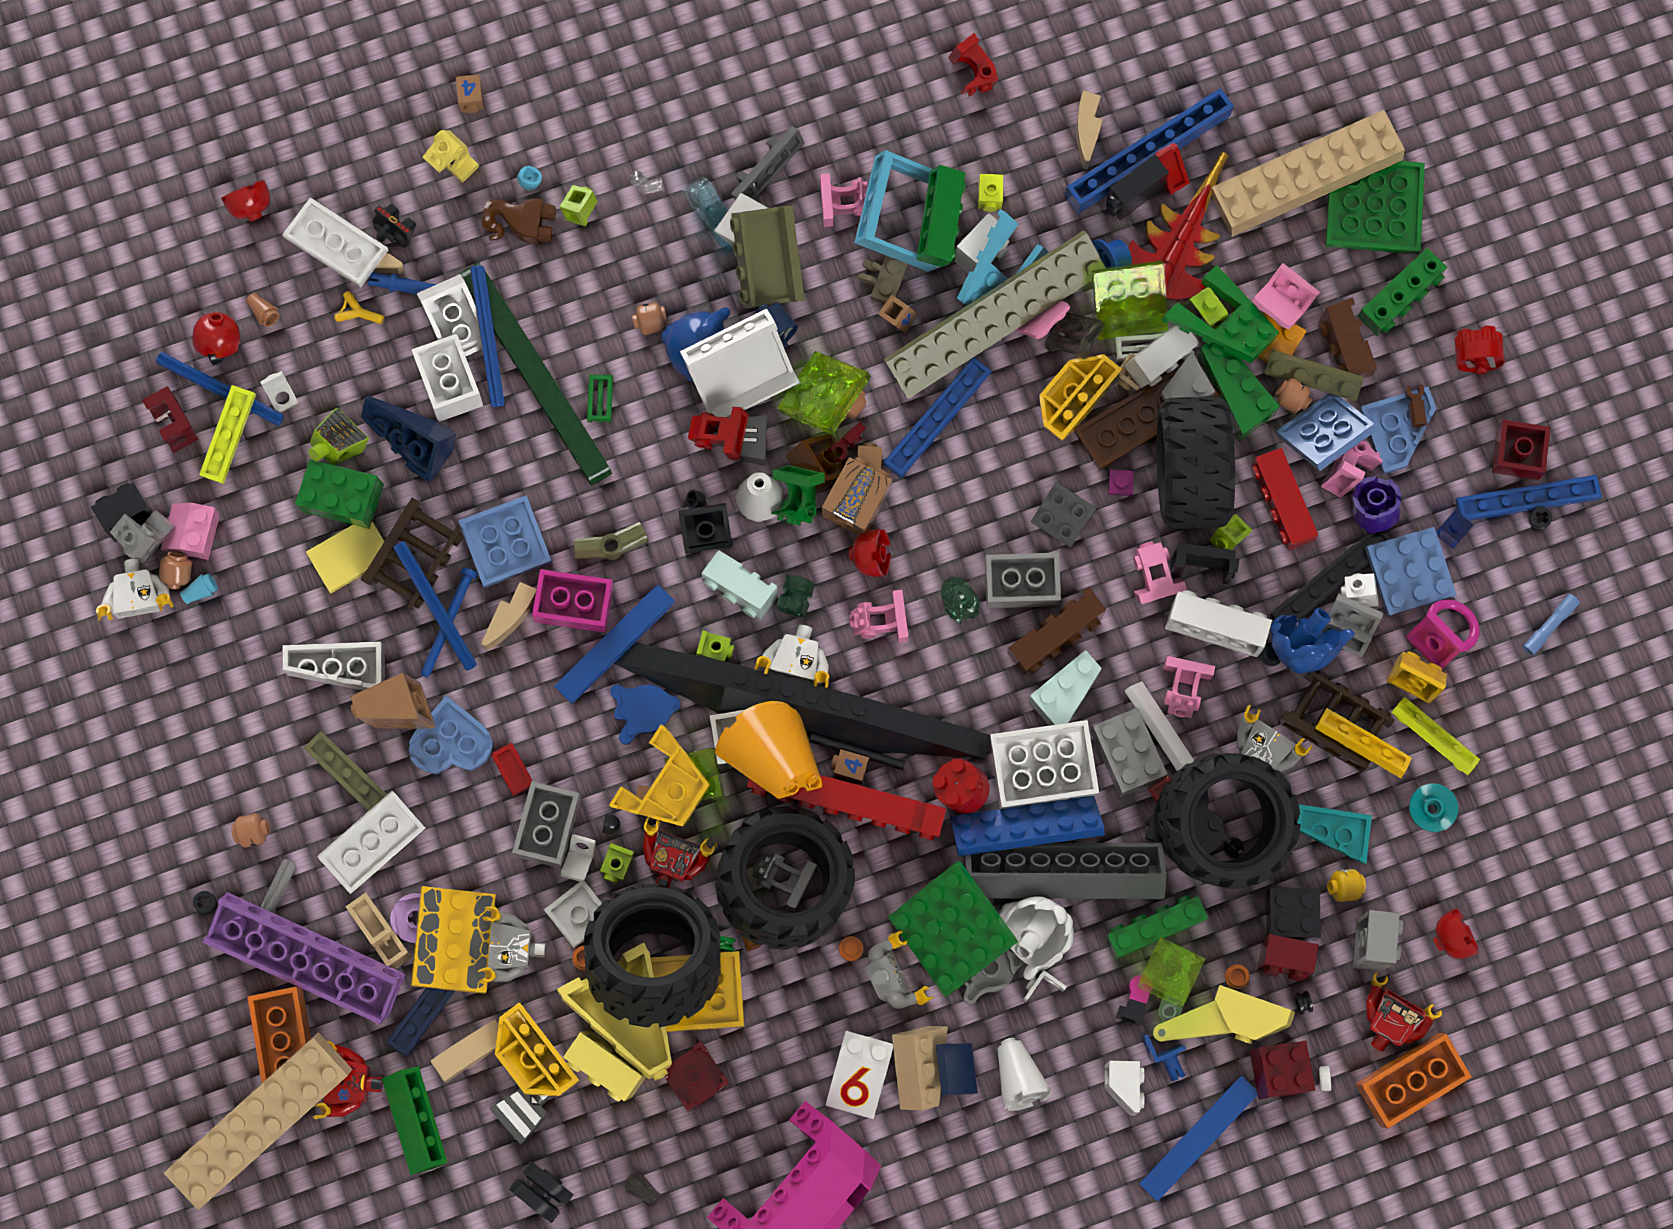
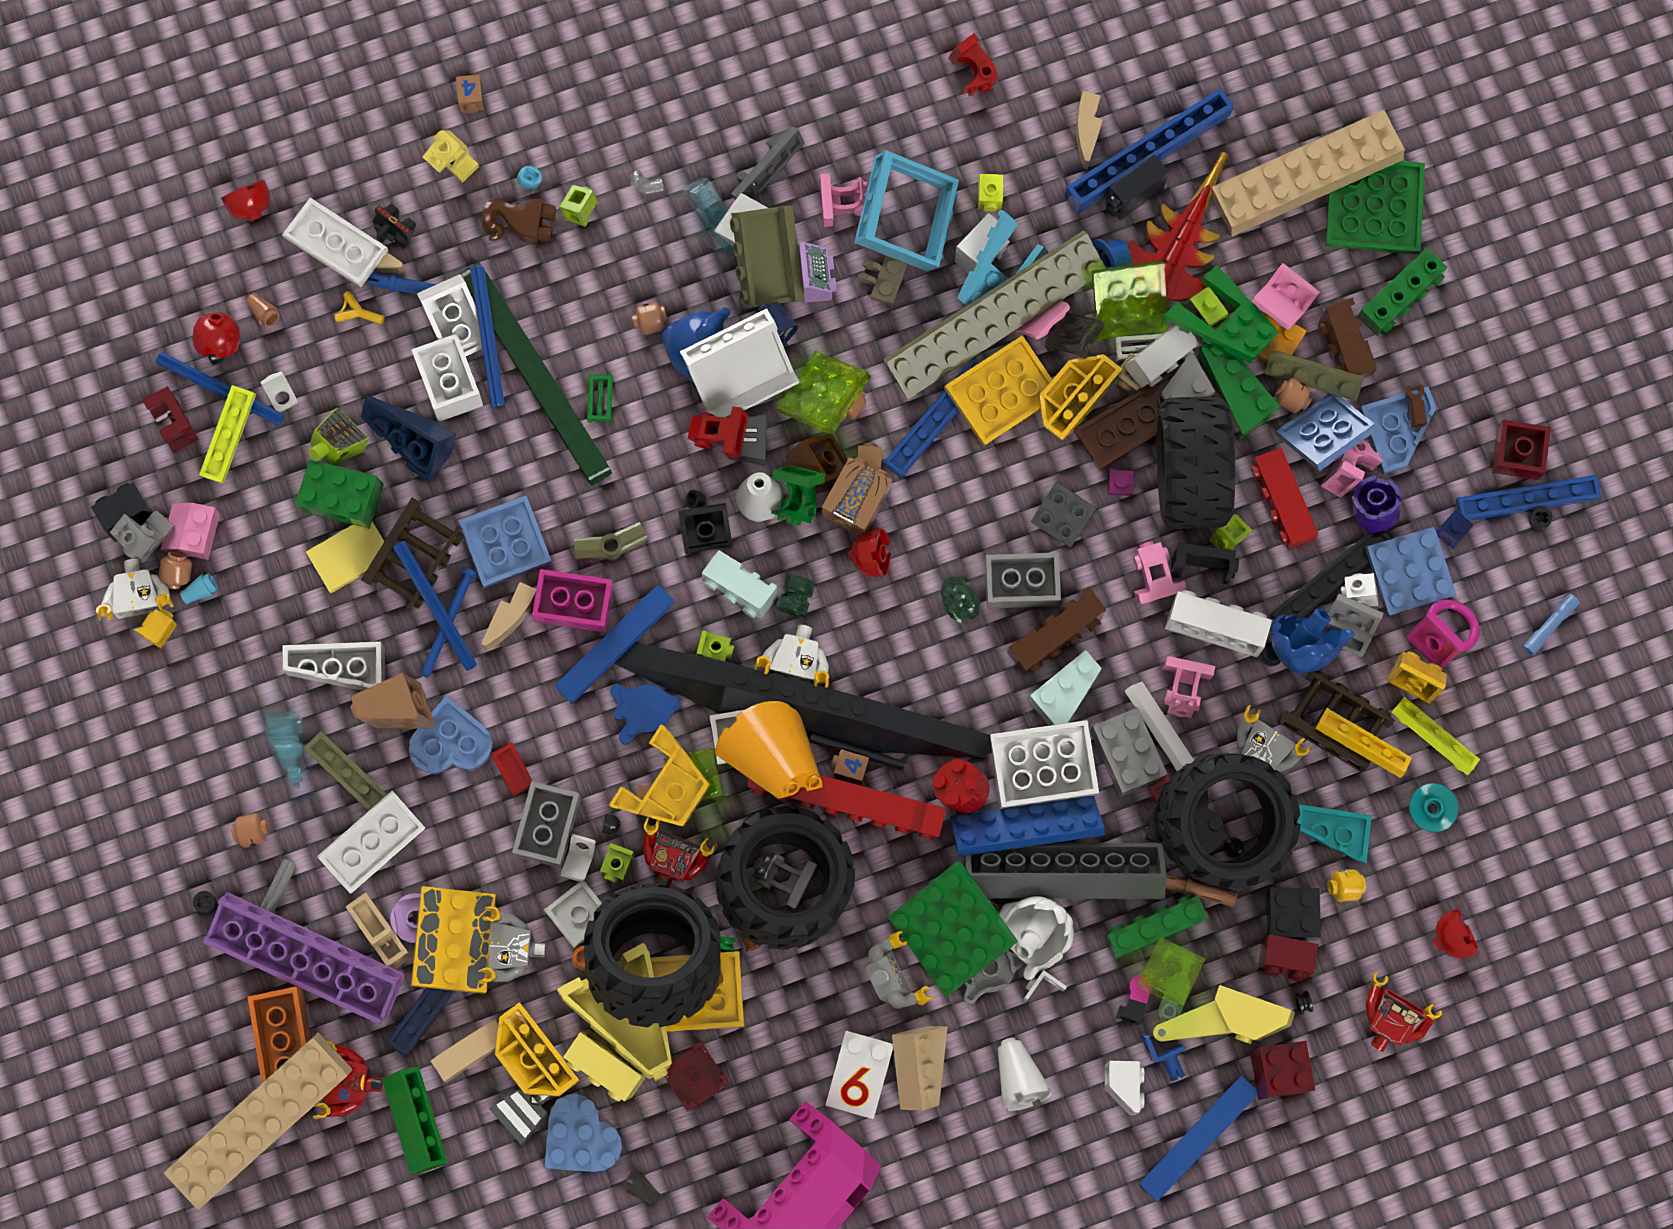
black wheel [508,1161,574,1223] -> none
dark red plate [827,422,866,463] -> none
orange plate [839,936,863,961] -> none
bright pink tile [849,590,908,643] -> none
medium nougat brick [878,295,919,333] -> none
green brick [916,165,966,267] -> none
dark blue tile [936,1043,978,1095] -> none
red tile [1155,142,1190,195] -> none
orange plate [1225,964,1250,990] -> none
white tile [1319,1066,1331,1092] -> none
light grey brick [1353,910,1403,971] -> none
orange brick [1355,1033,1472,1129] -> none
red piece [1454,325,1505,374] -> none
none -> yellow window [133,608,177,649]
none -> clear light blue slope [266,712,303,788]
none -> medium blue plate [544,1094,622,1172]
none -> lavender slope [799,242,836,303]
none -> yellow plate [943,335,1052,447]
none -> nougat pin [1165,873,1237,907]

